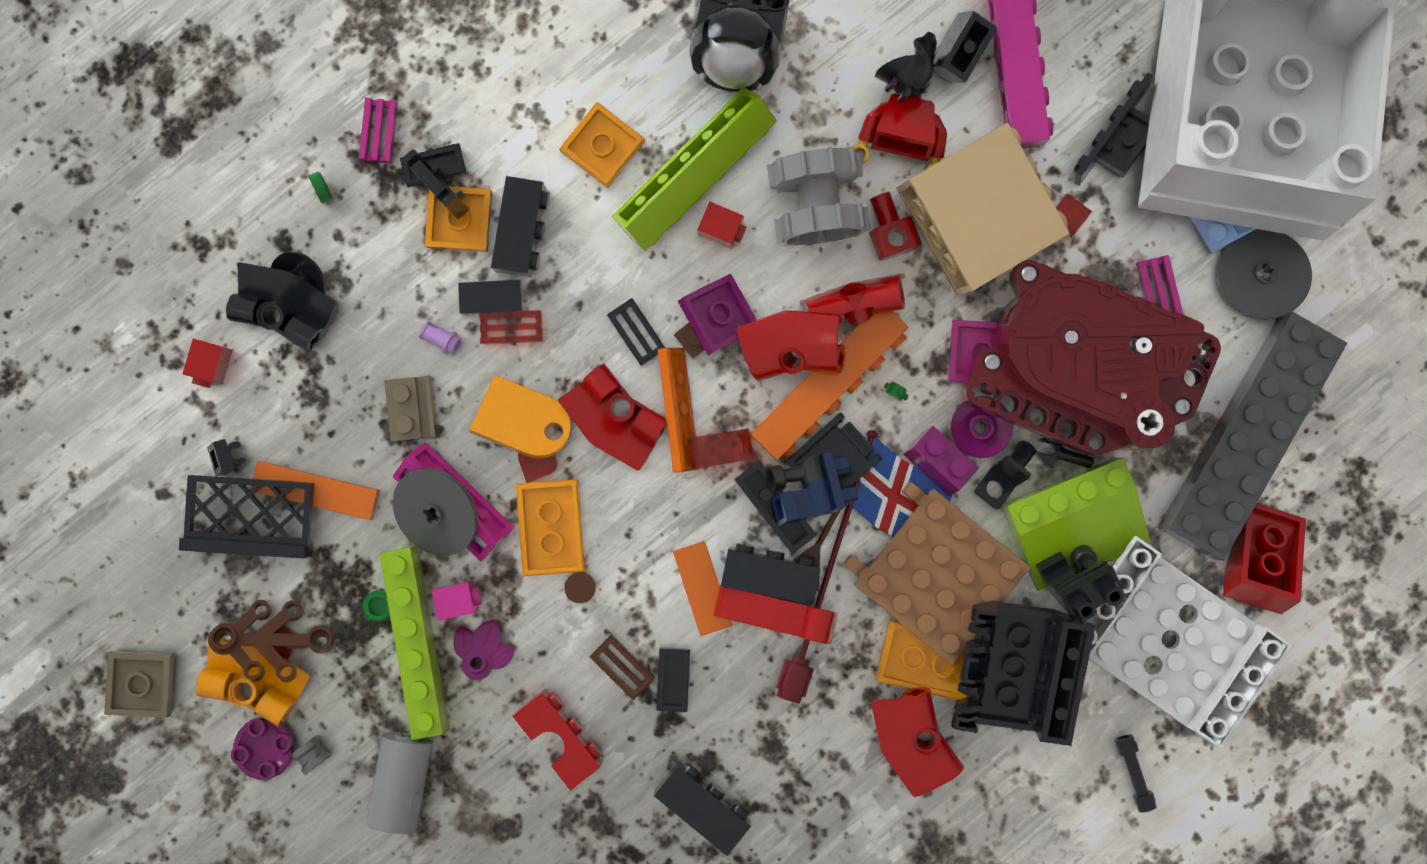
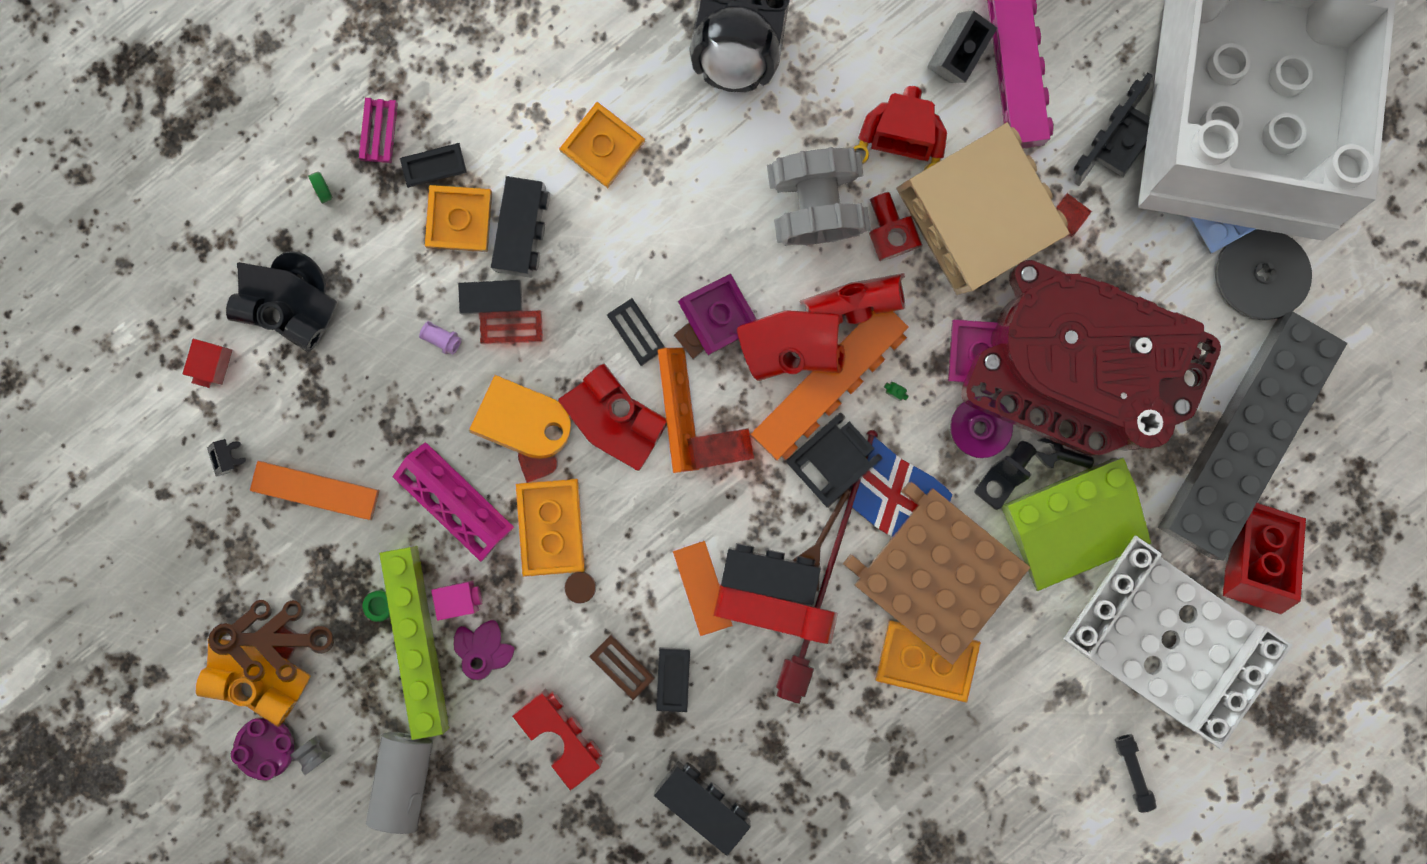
dark tan plate [104,651,175,718] -> none
black fence [179,475,314,559] -> none
dark tan plate [384,375,437,442] -> none
dark grey piece [393,468,478,556] -> none
black container [402,149,470,220] -> none
lime brick [611,87,777,251] -> none
red brick [697,201,747,249] -> none
black brick [734,460,817,555] -> none
dark blue hips [766,452,858,527] -> none
red panel [871,687,964,797] -> none
black helmet [875,31,937,103] -> none
magenta brick [903,426,979,496] -> none
black slope [951,601,1095,746] -> none
black hips [1036,545,1124,622] -> none
dark pink tile [1136,255,1183,314] -> none

